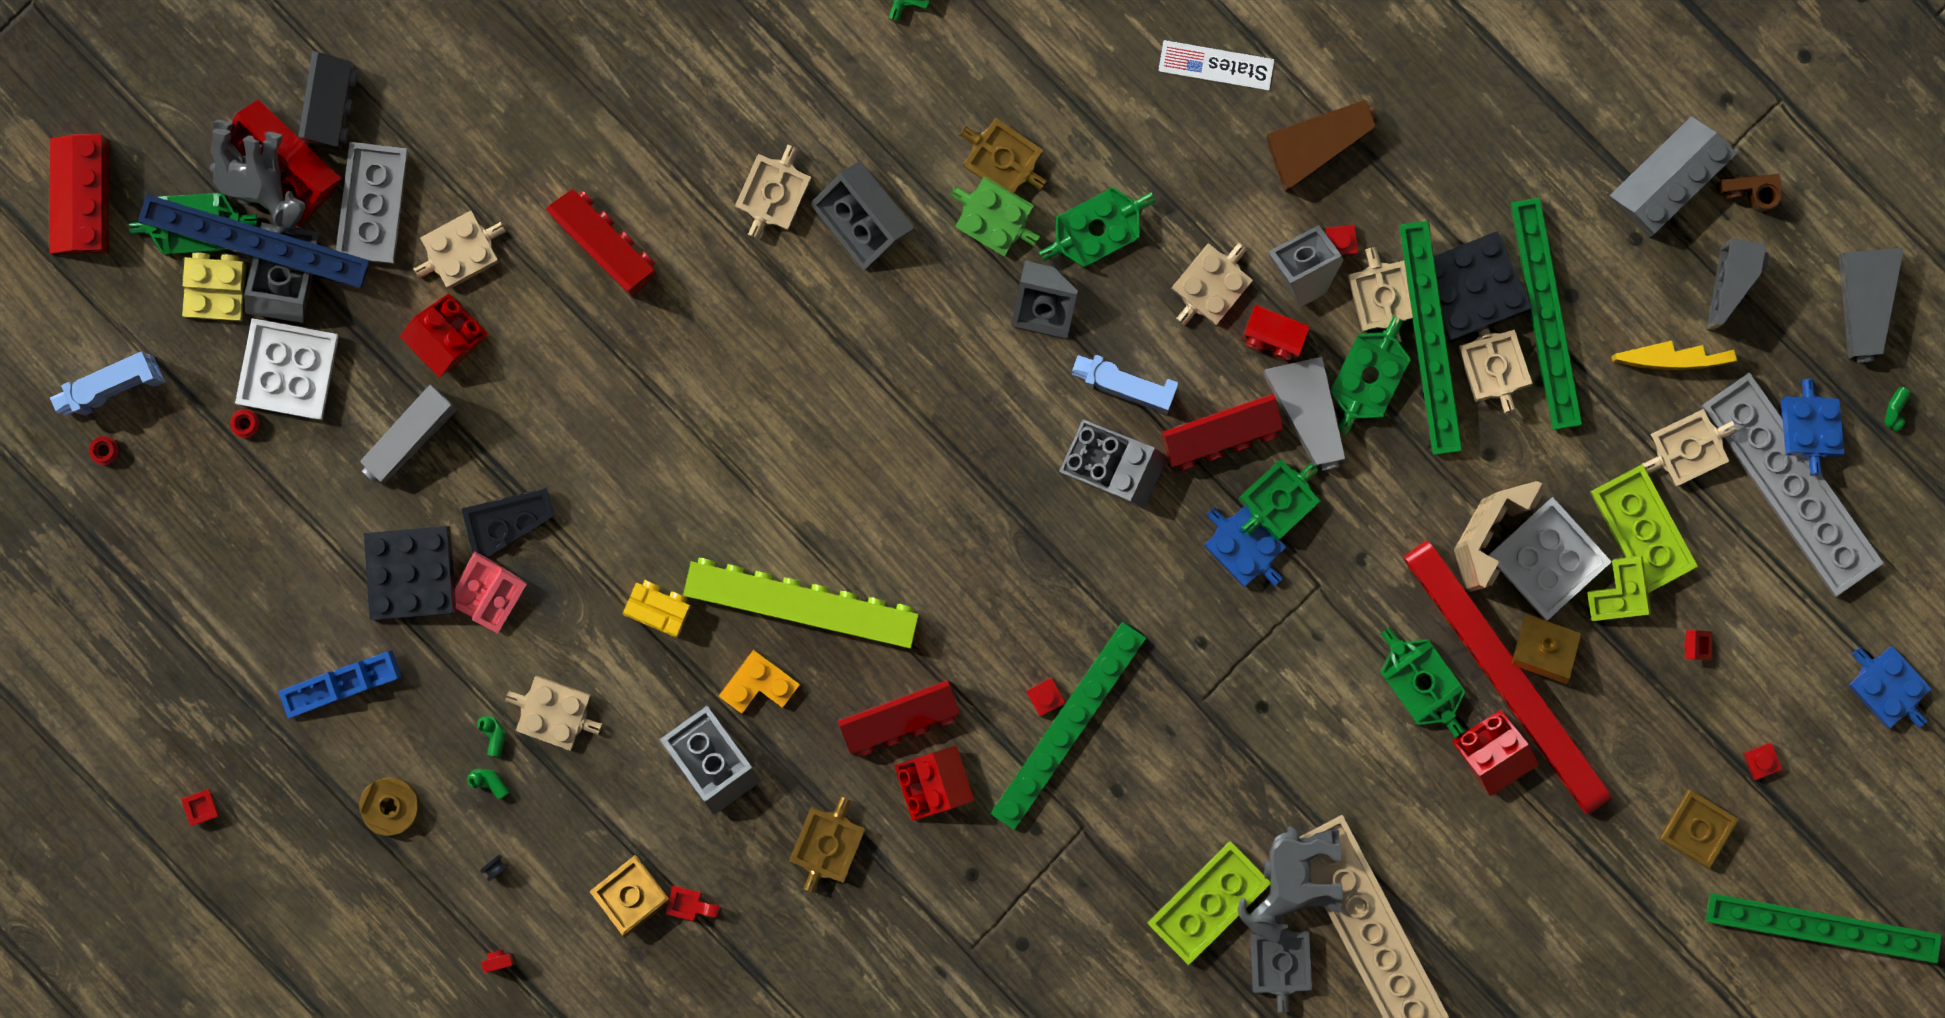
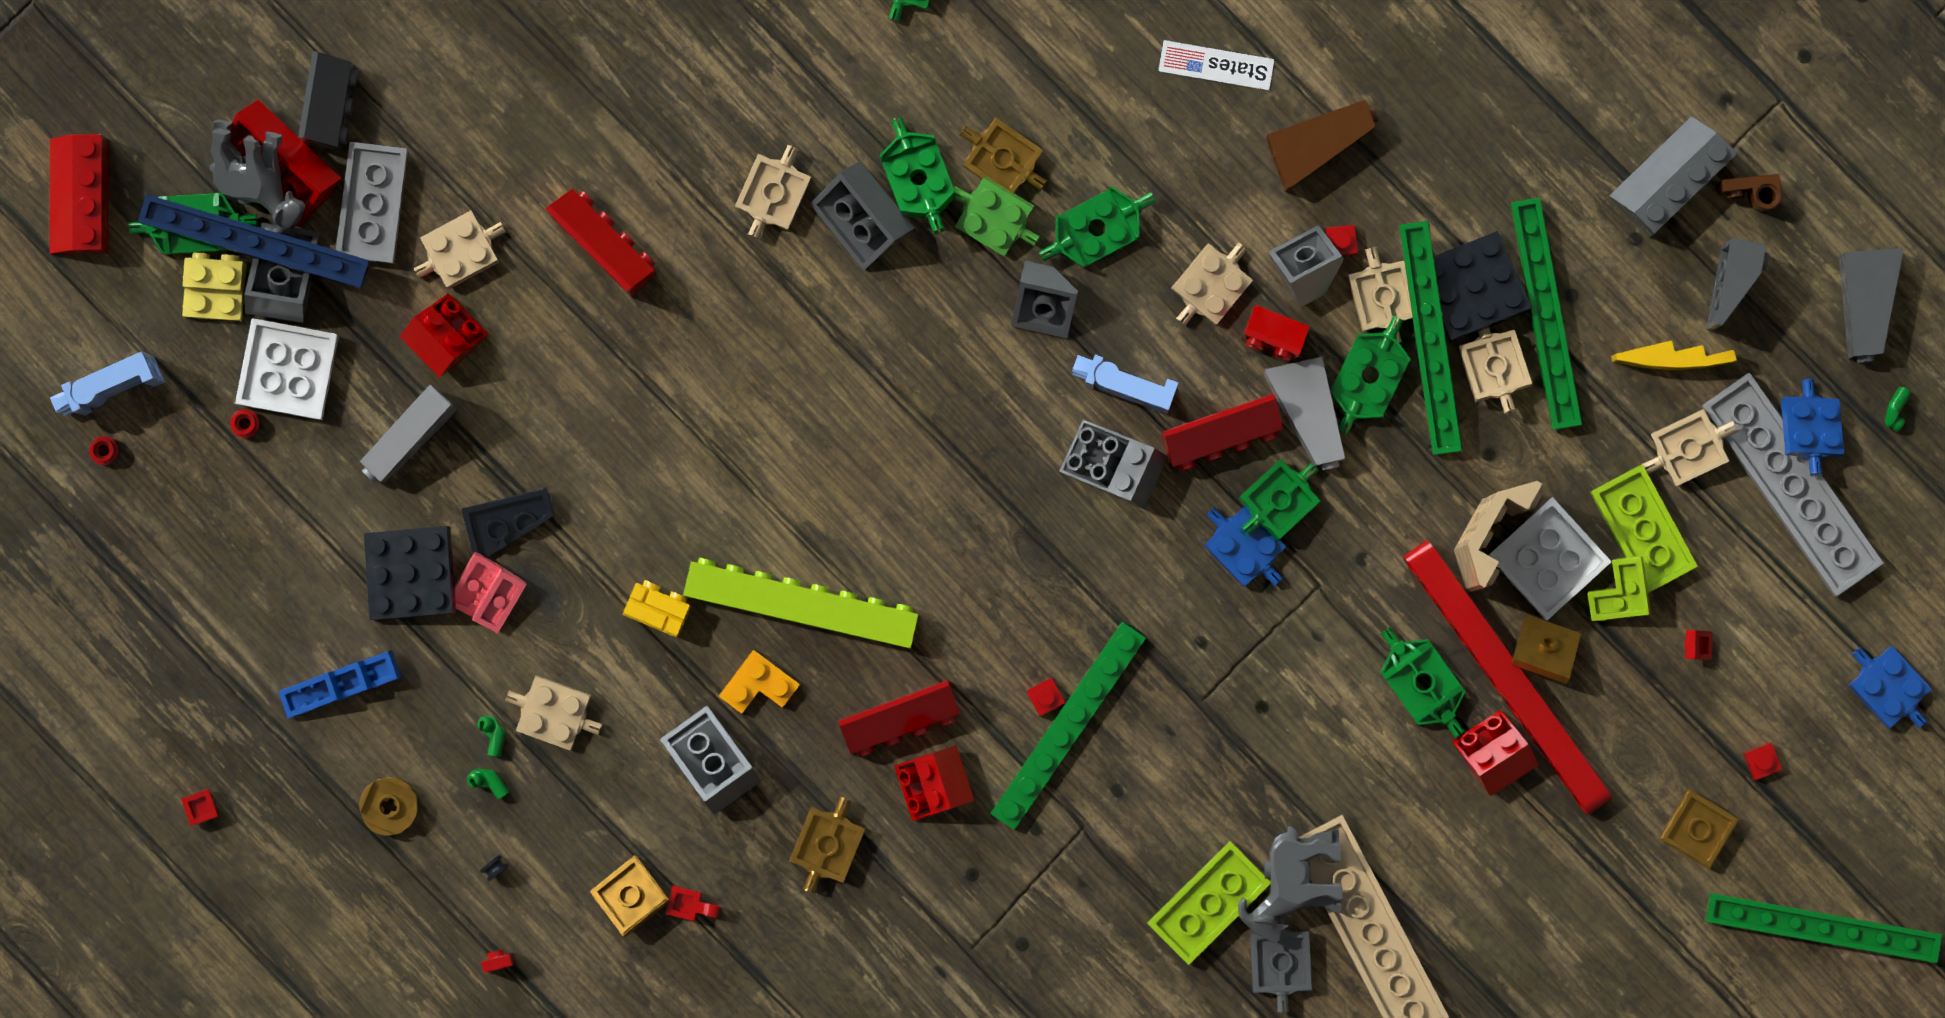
none -> green plate [880,117,956,234]

